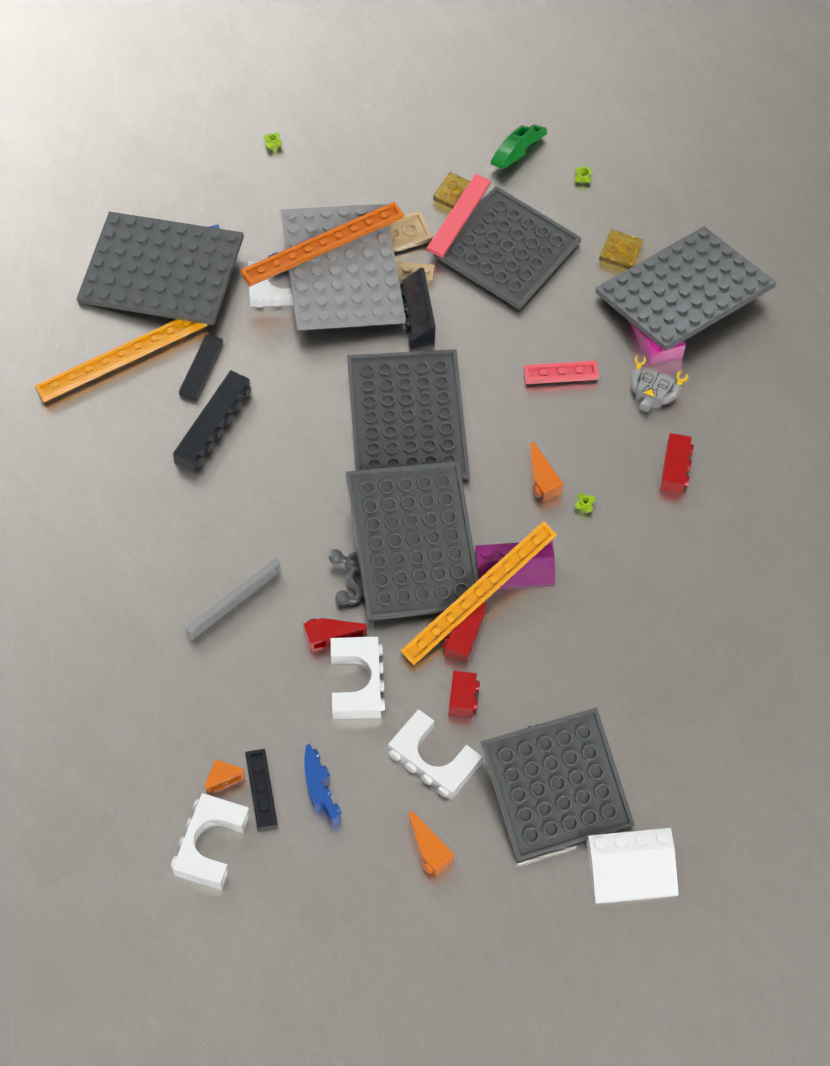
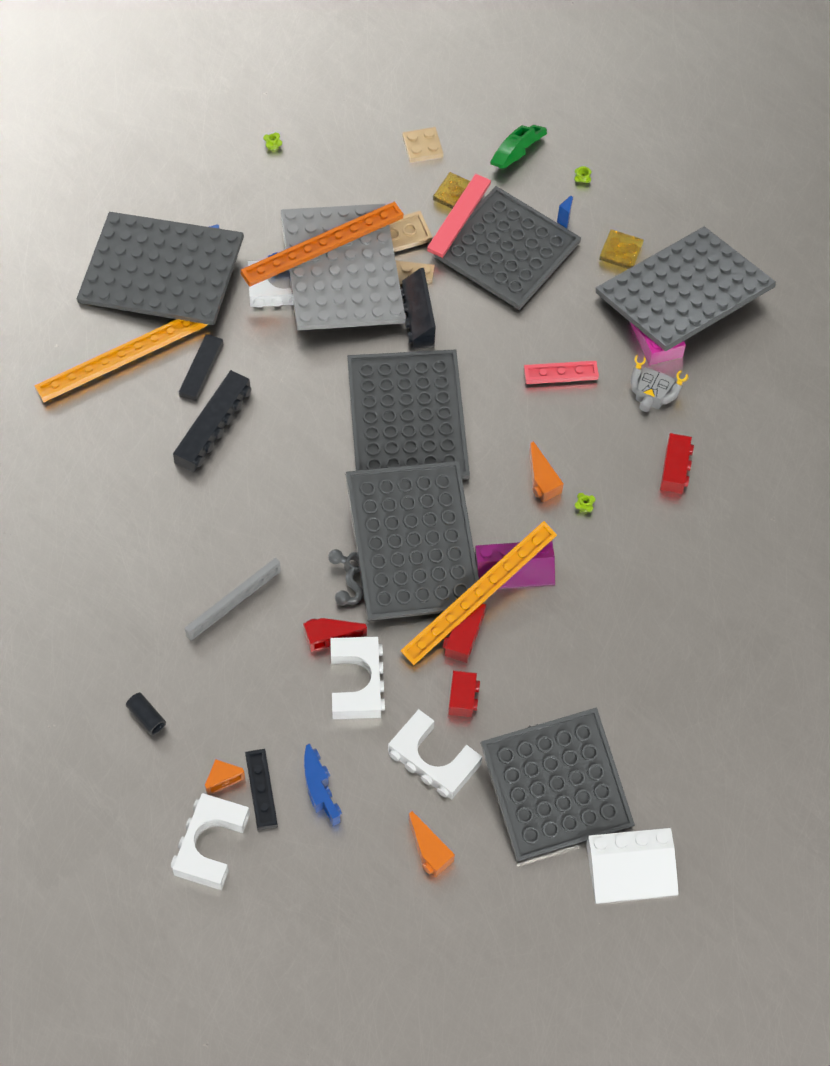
none -> black pin [126,692,166,735]
none -> tan plate [402,127,443,163]
none -> blue slope [557,196,573,229]

